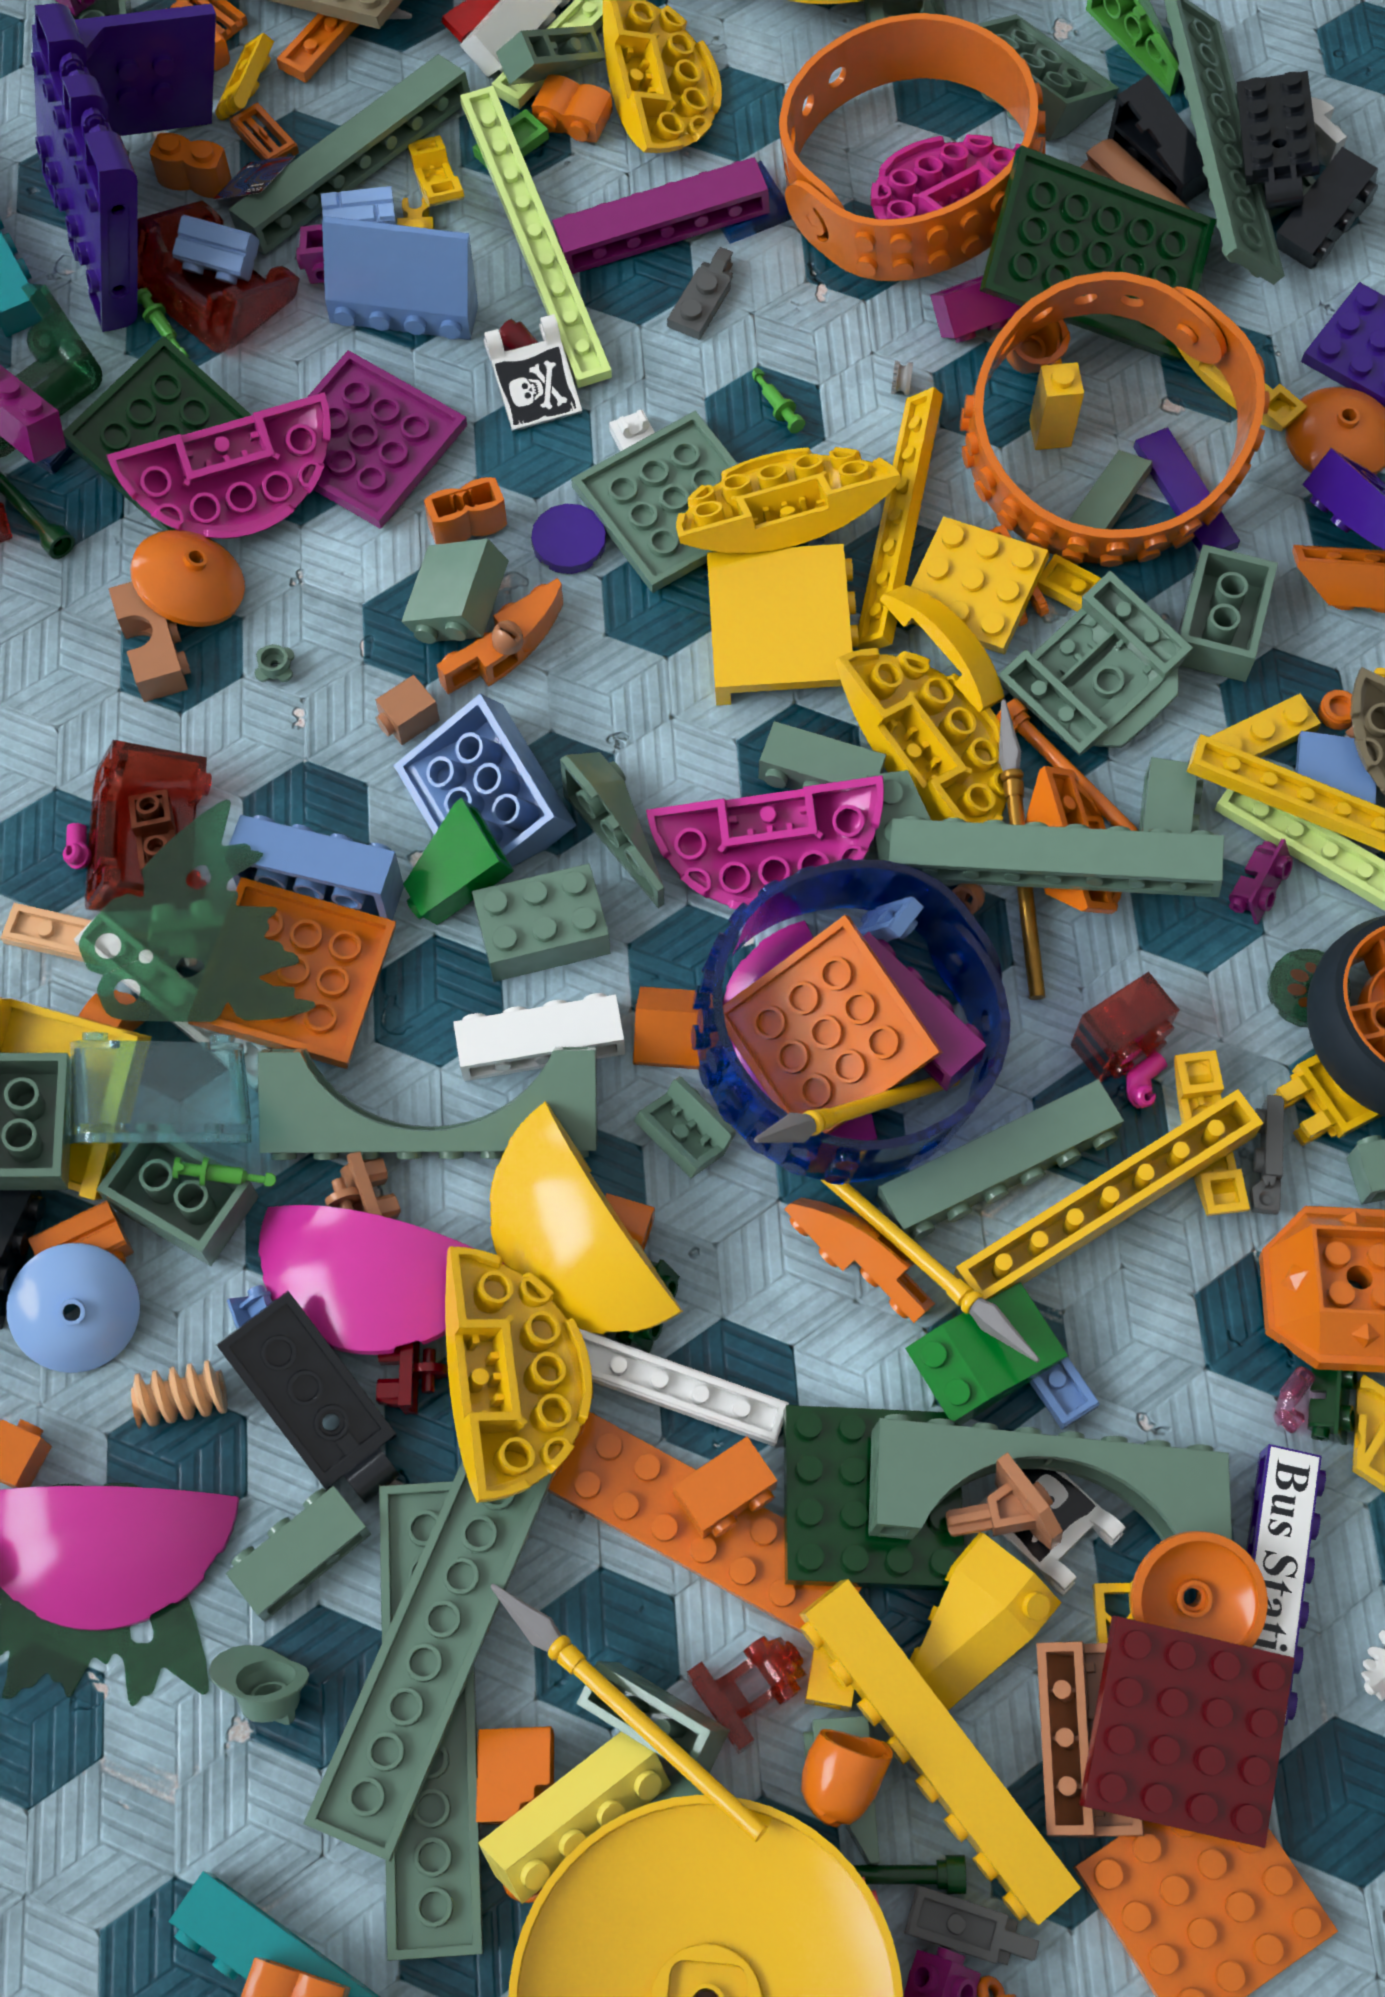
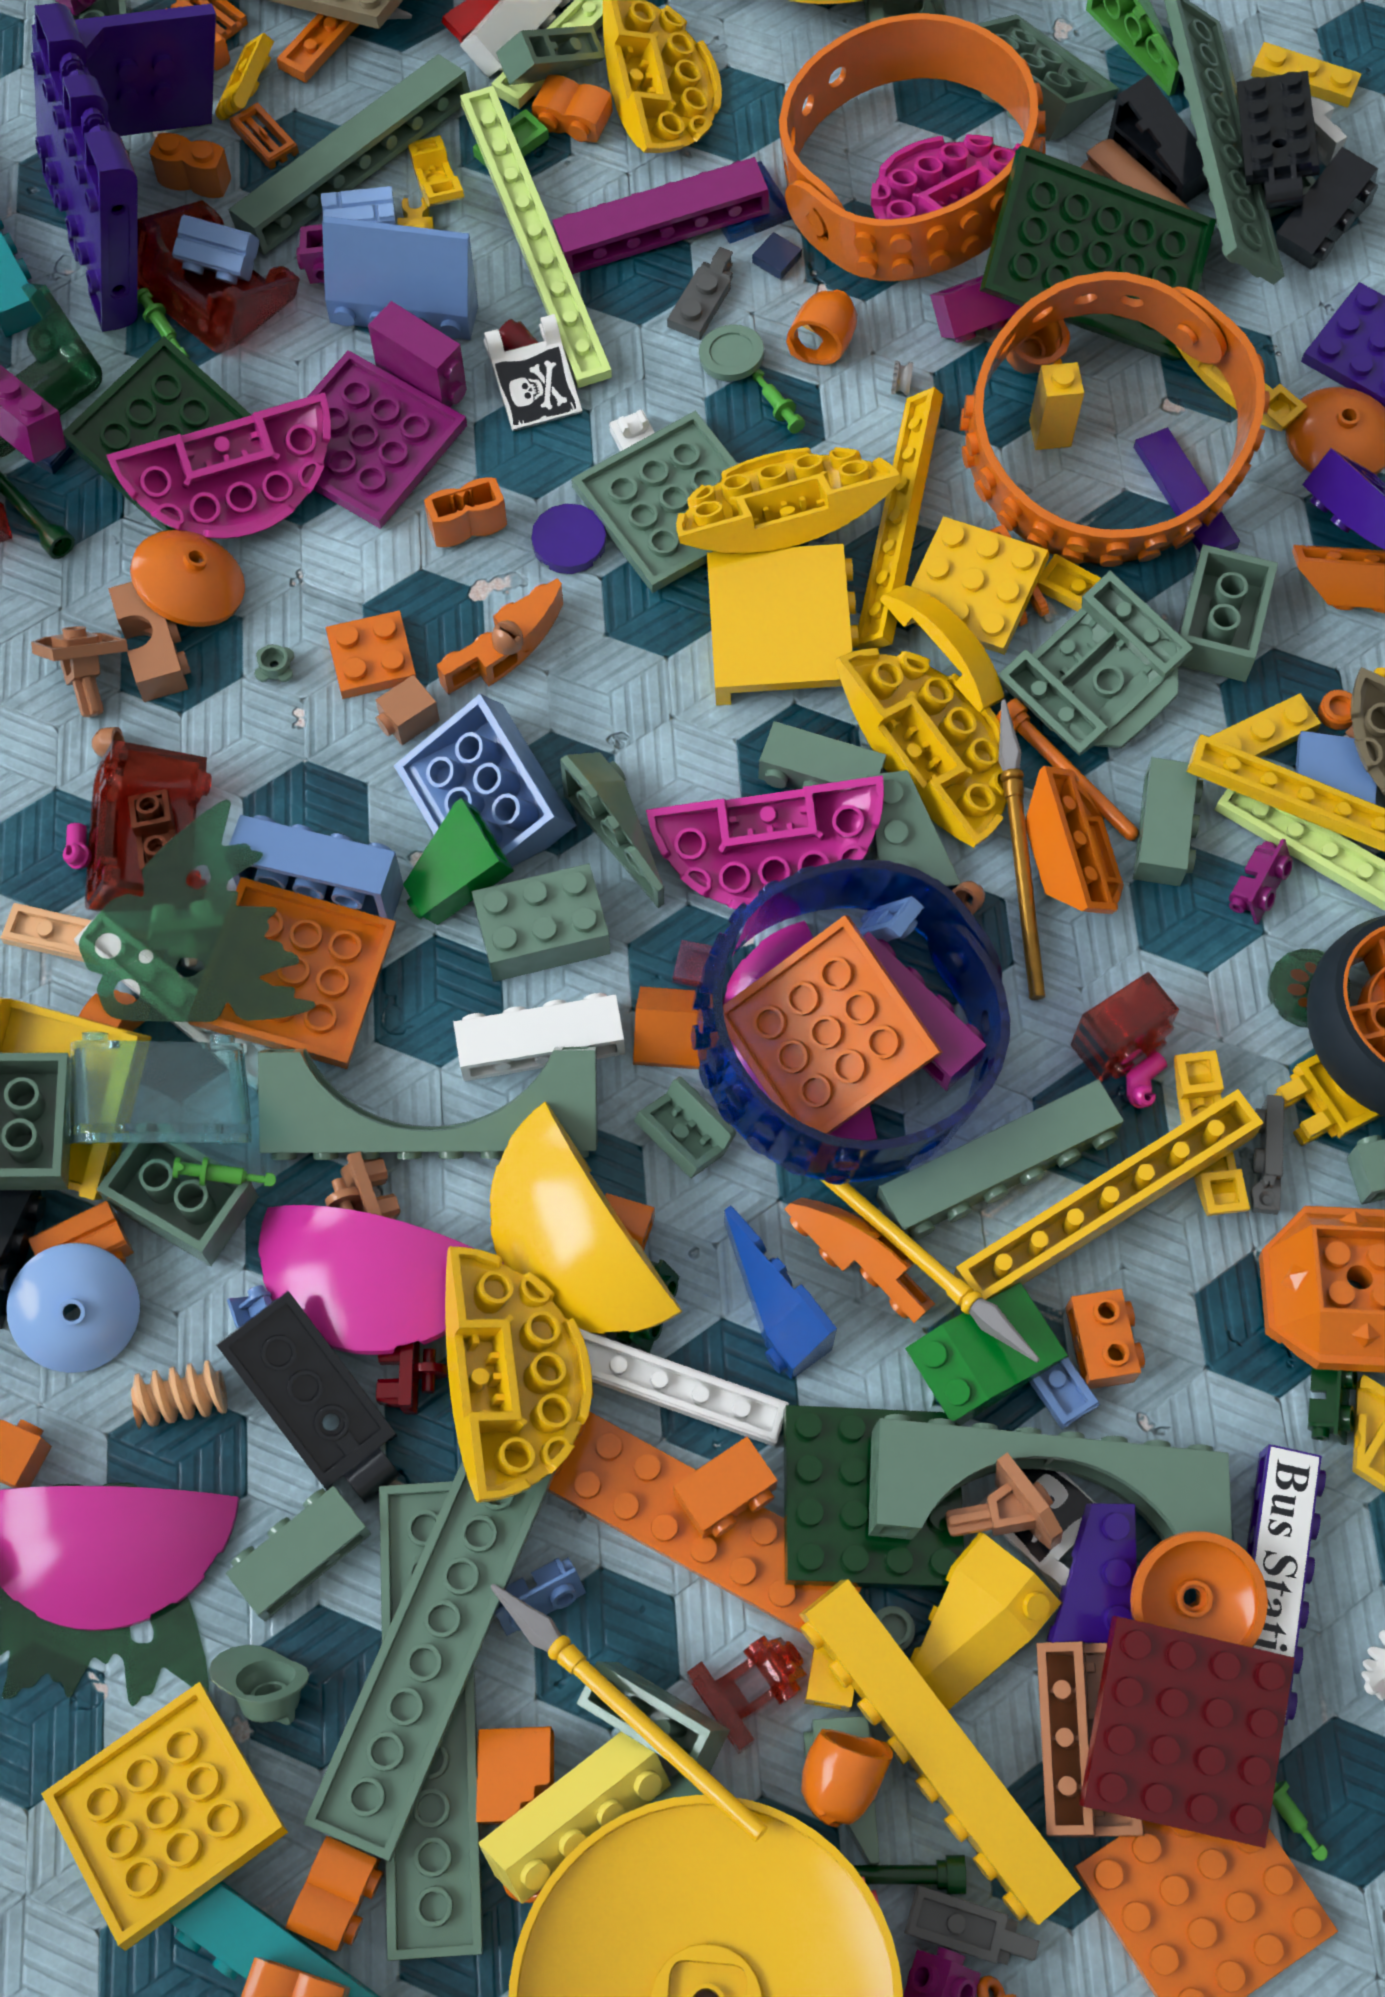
sticker [214,155,295,200] -> none
sand green brick [401,538,509,644] -> none
yellow piece [754,1077,960,1143] -> none
sand green brick [888,816,1224,897] -> none
sand green tile [1069,450,1152,530] -> none
clear pink arm [1273,1366,1315,1433] -> none
none -> nougat piece [31,626,128,718]
none -> yellow plate [41,1682,288,1951]
none -> nougat hinge [91,727,124,759]
none -> orange brick [285,1836,384,1952]
none -> orange plate [325,610,416,699]
none -> magenta brick [368,301,467,407]
none -> medium blue hinge [495,1557,586,1636]
none -> clear pink plate [673,940,721,990]
none -> sand green piece [699,324,764,381]
none -> blue wedge [724,1206,837,1380]
none -> dark blue tile [752,232,802,280]
none -> orange piece [786,289,858,365]
none -> sand green plate [875,1606,915,1651]
none -> dark purple wing [1046,1503,1137,1643]
none -> orange brick [1065,1289,1145,1389]
none -> yellow plate [1250,42,1362,108]
none -> bright green piece [1272,1780,1328,1861]

